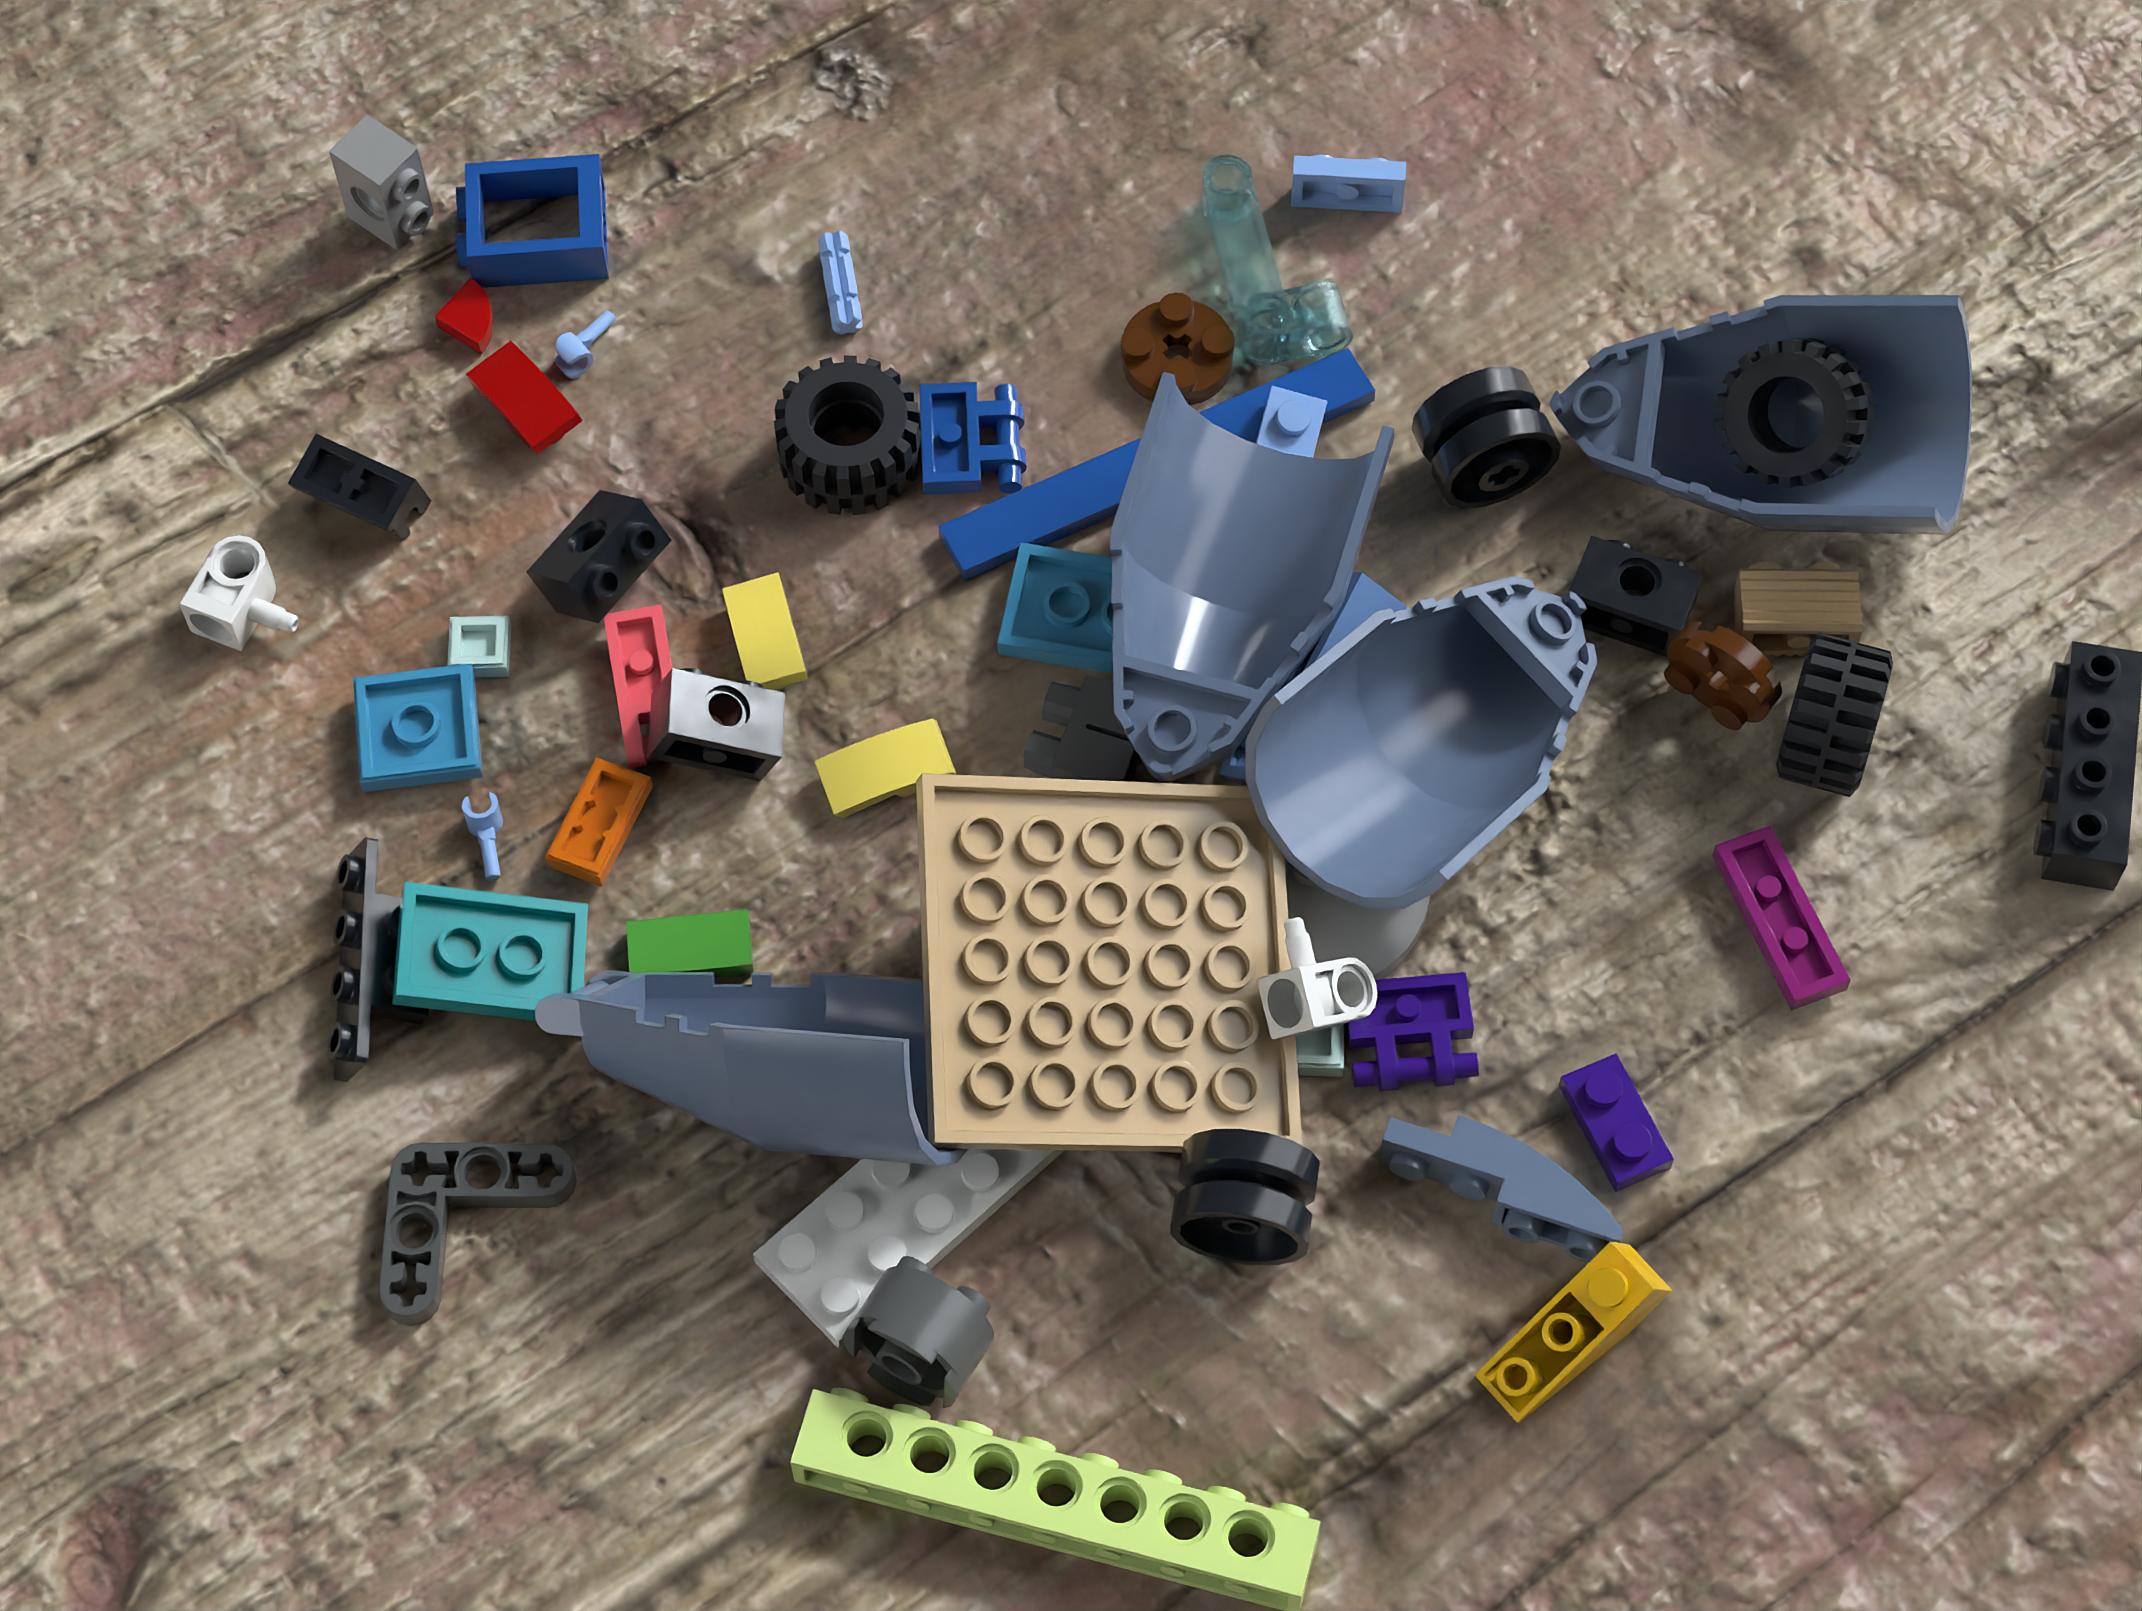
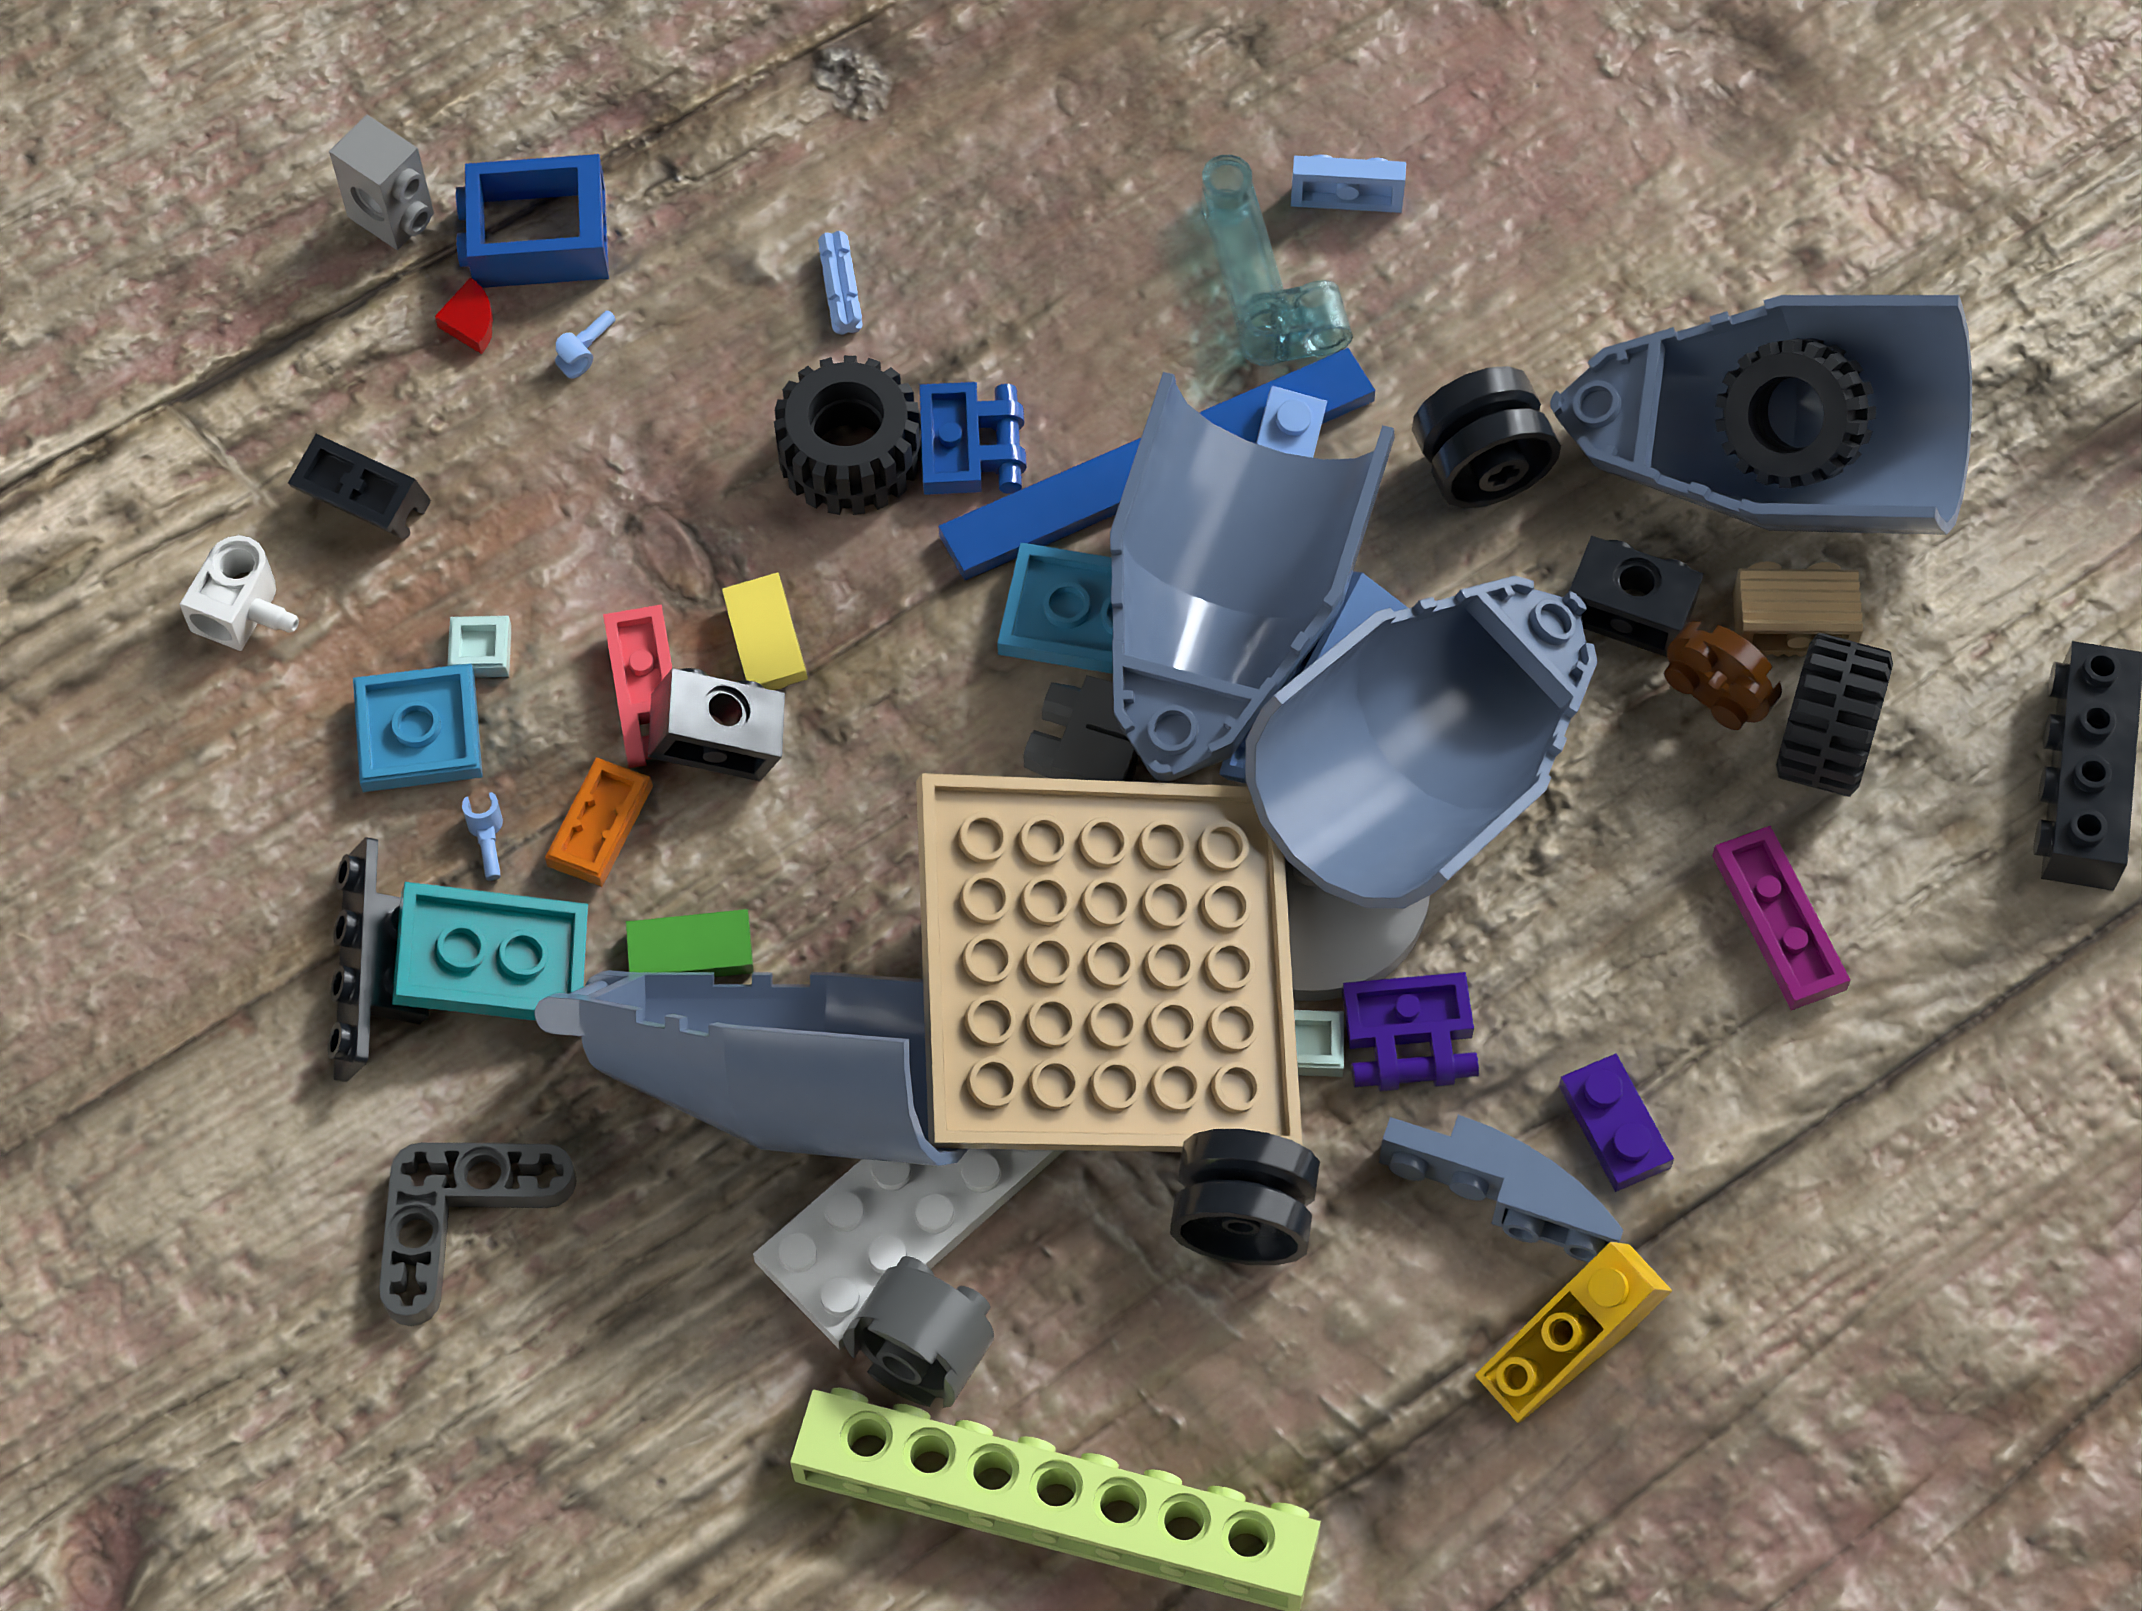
red slope [466,340,583,455] -> none
black brick [526,490,672,623] -> none
light yellow slope [815,718,956,819] -> none
reddish brown plate [1121,292,1235,405] -> none
white piece [1257,917,1377,1039] -> none

